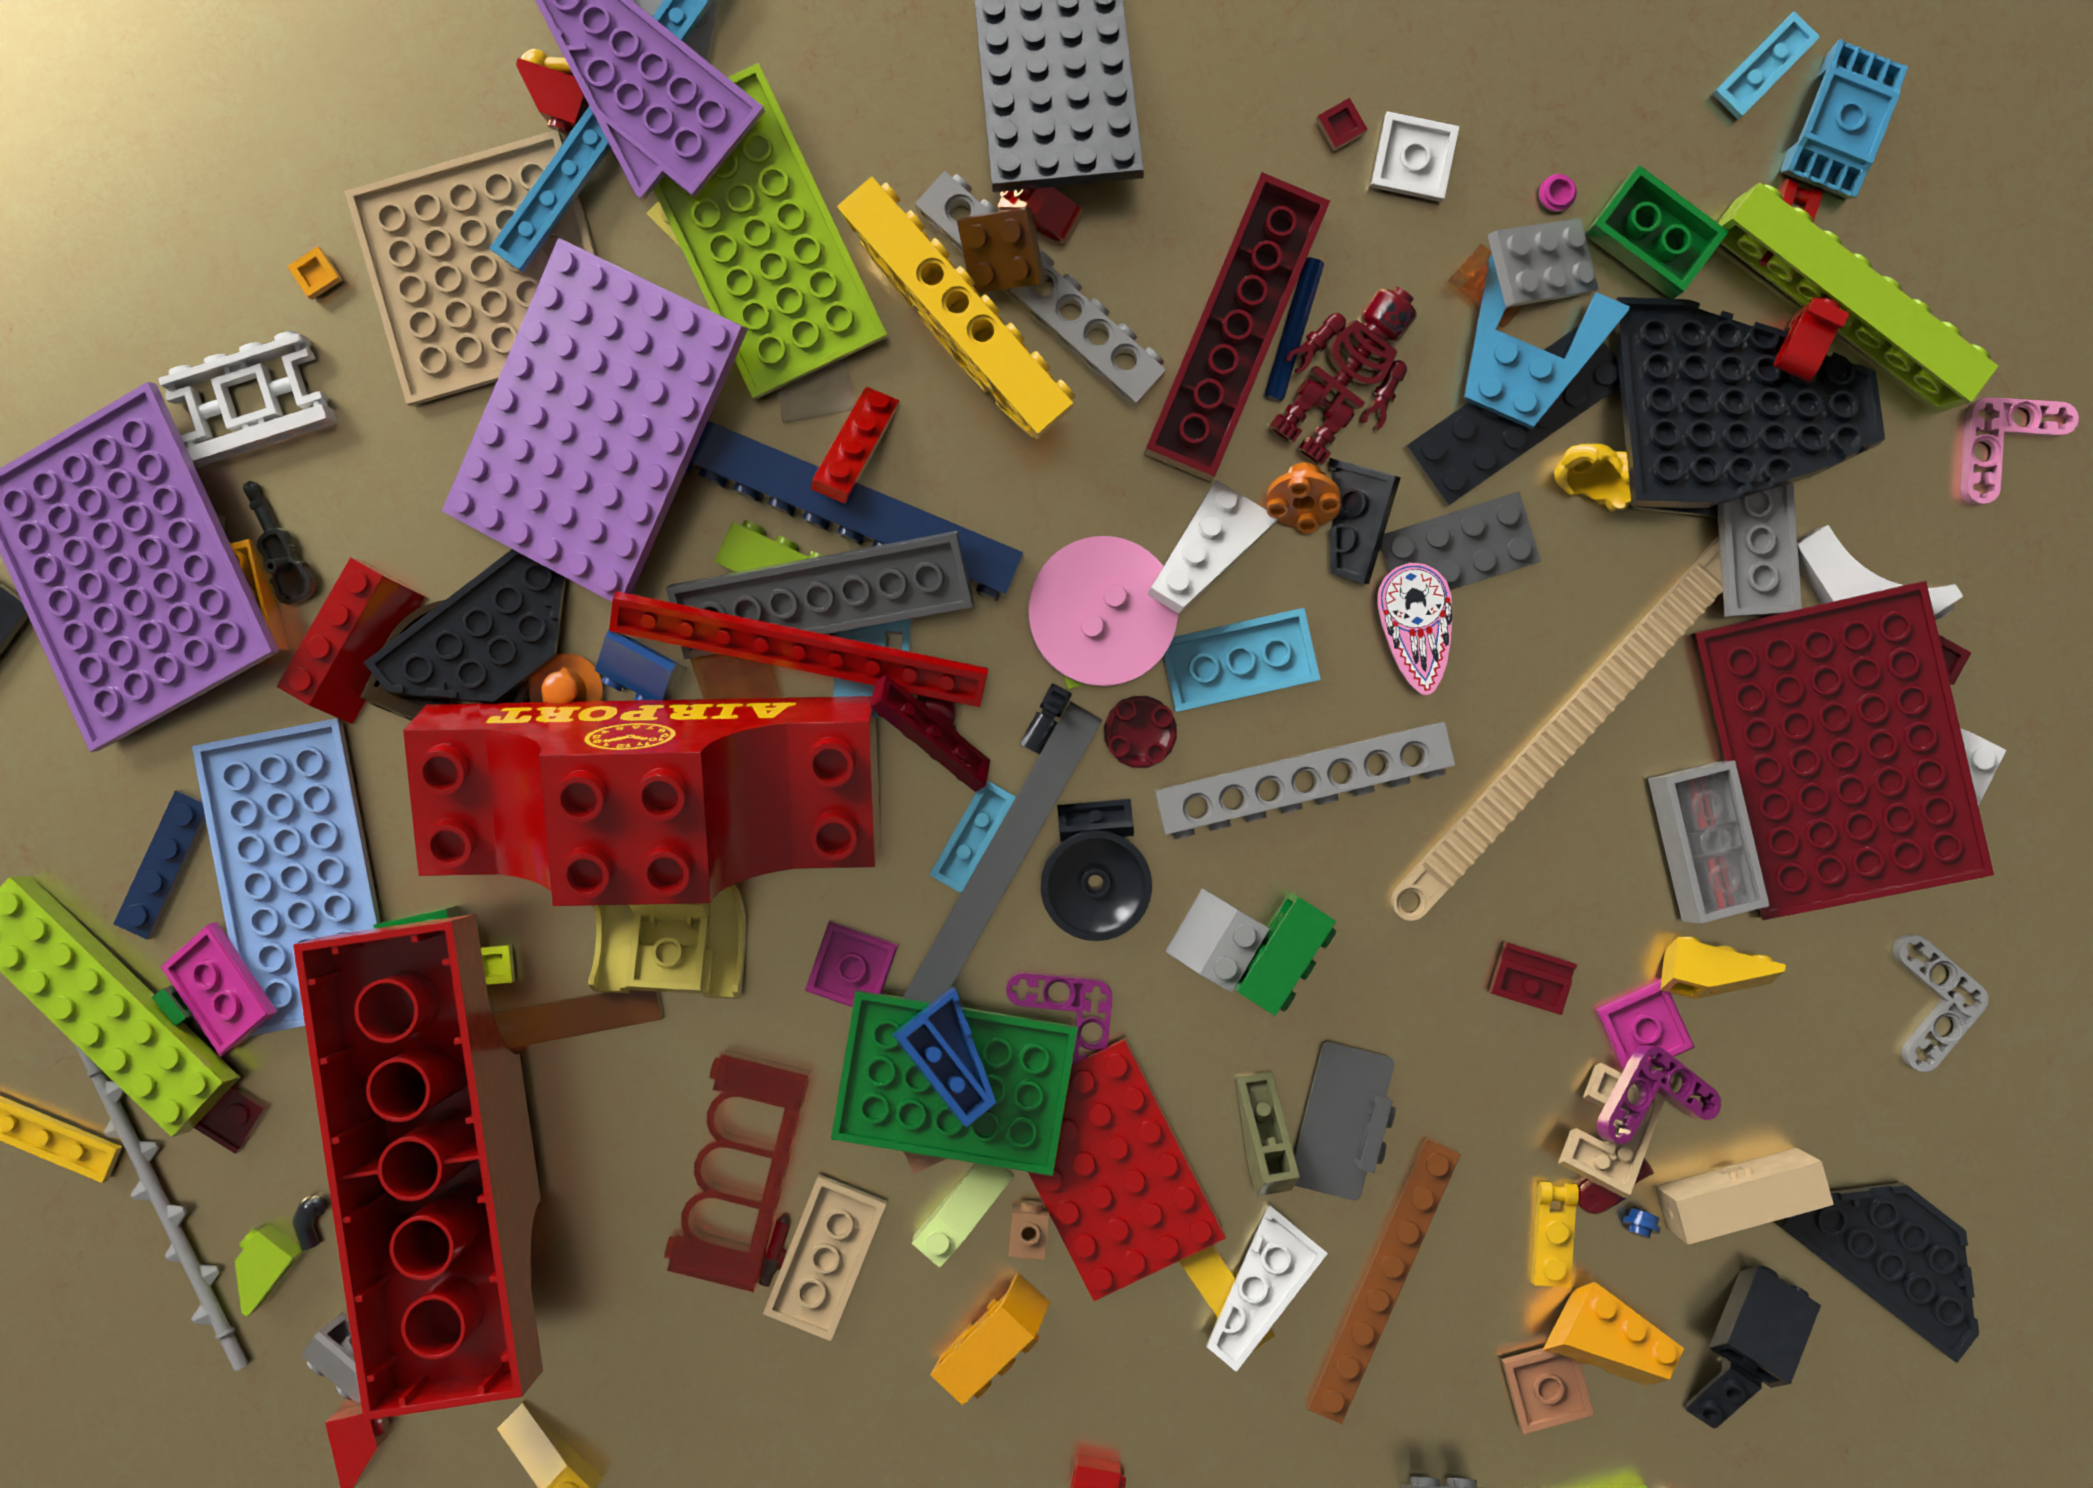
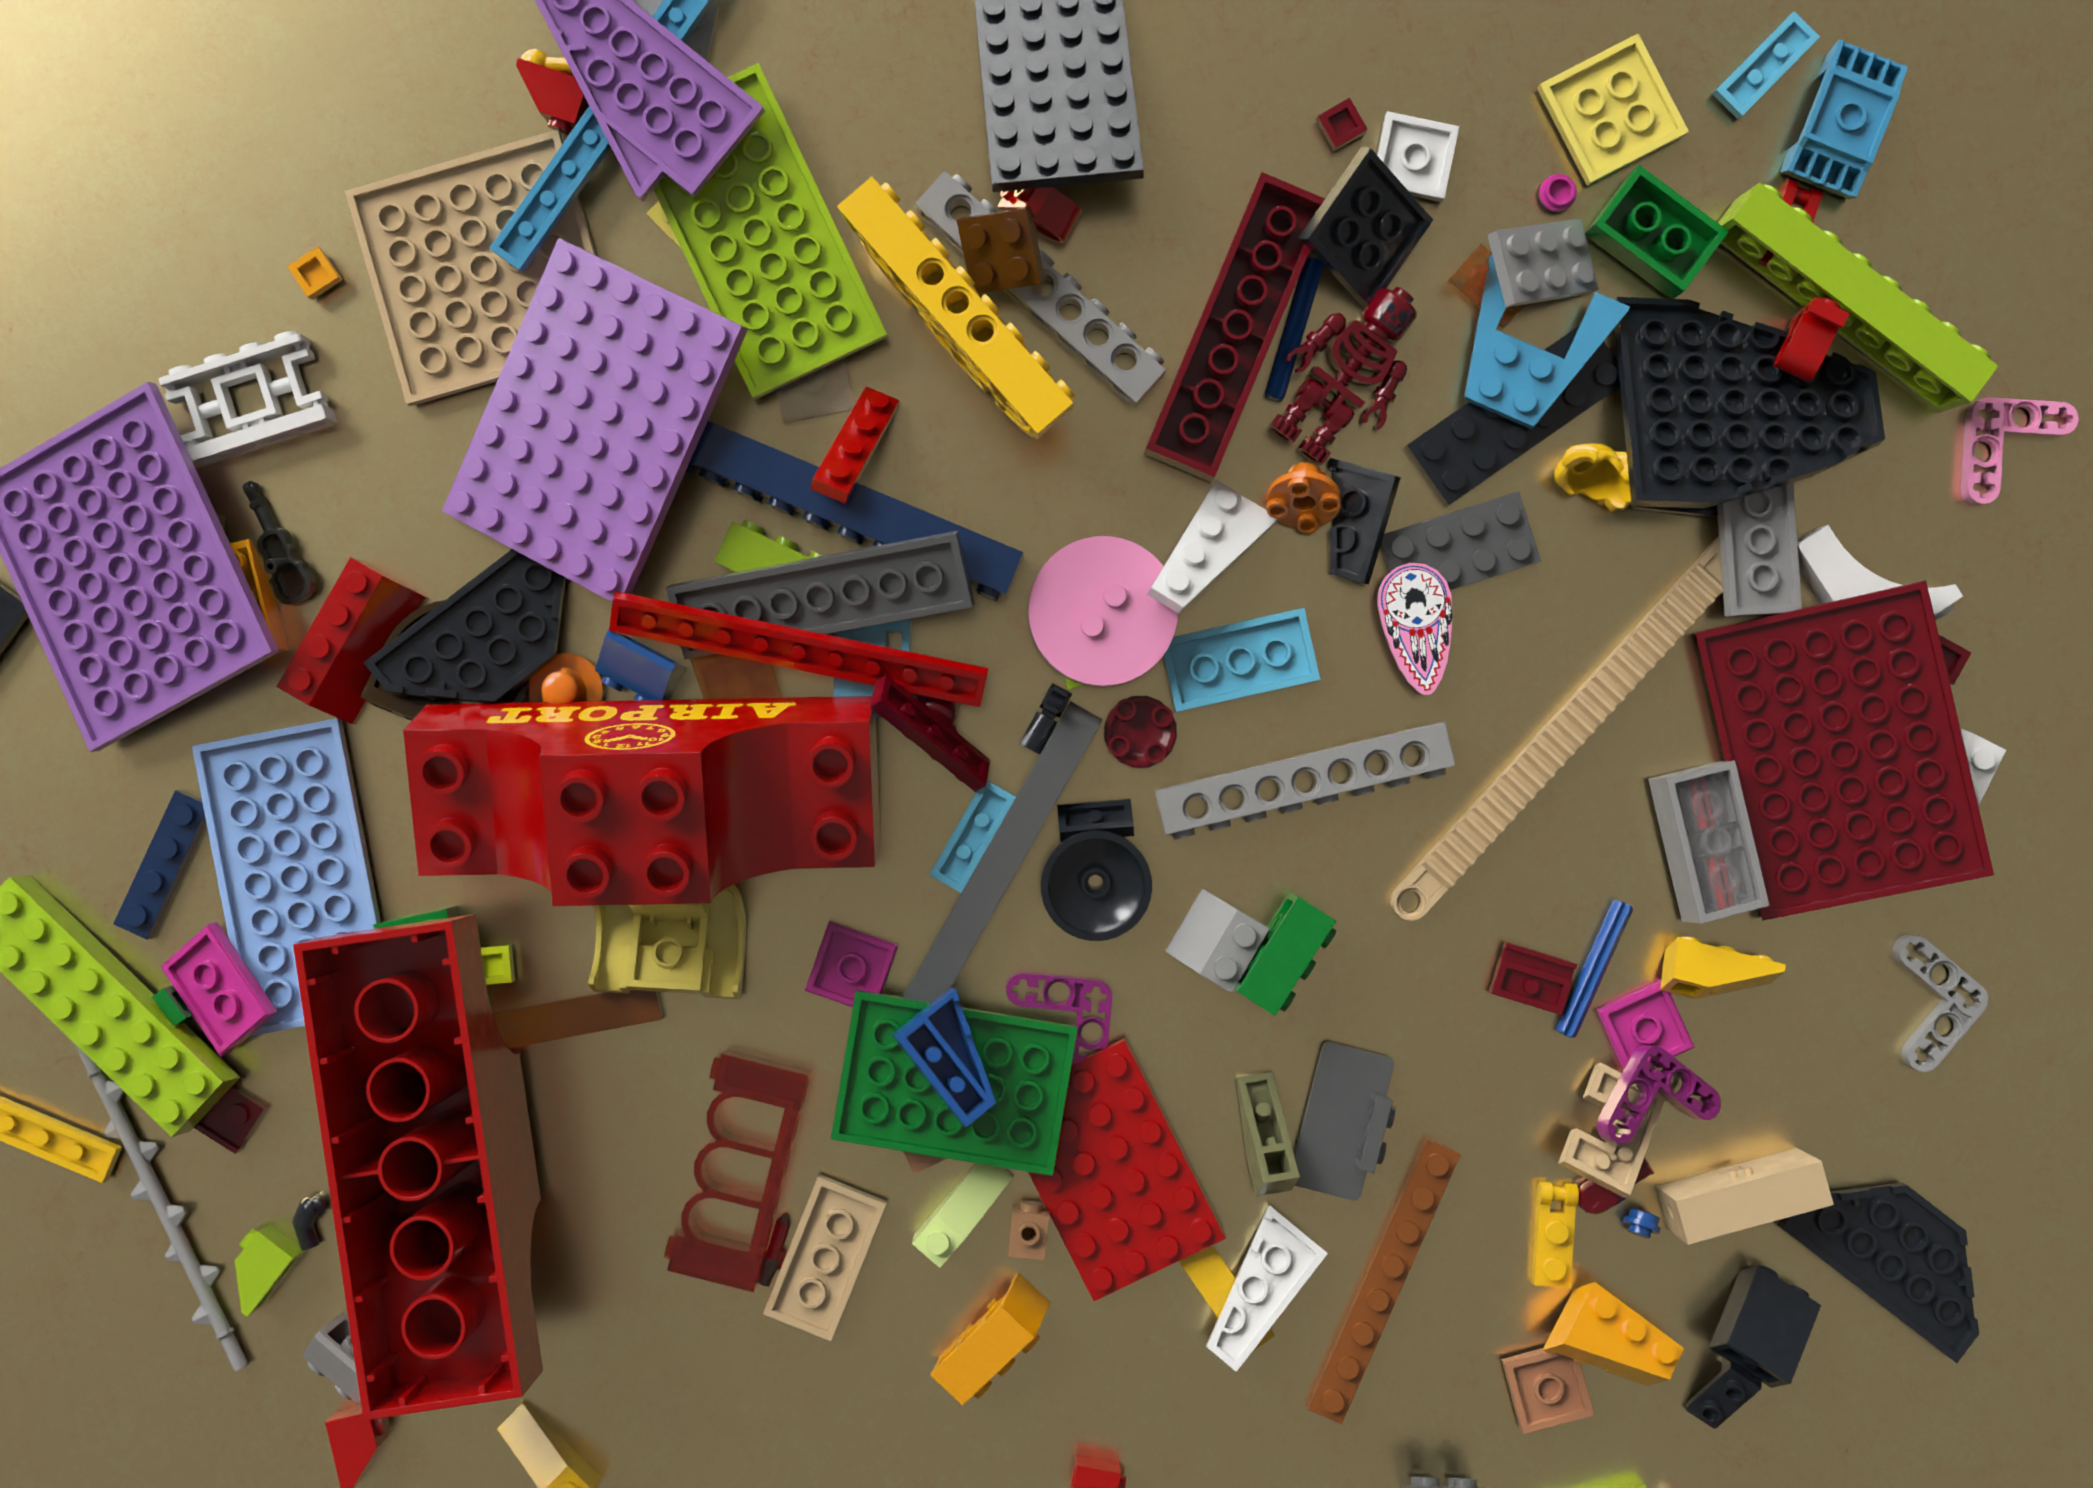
none -> black plate [1298,147,1433,307]
none -> light yellow plate [1537,34,1689,186]
none -> blue axle [1556,900,1633,1038]

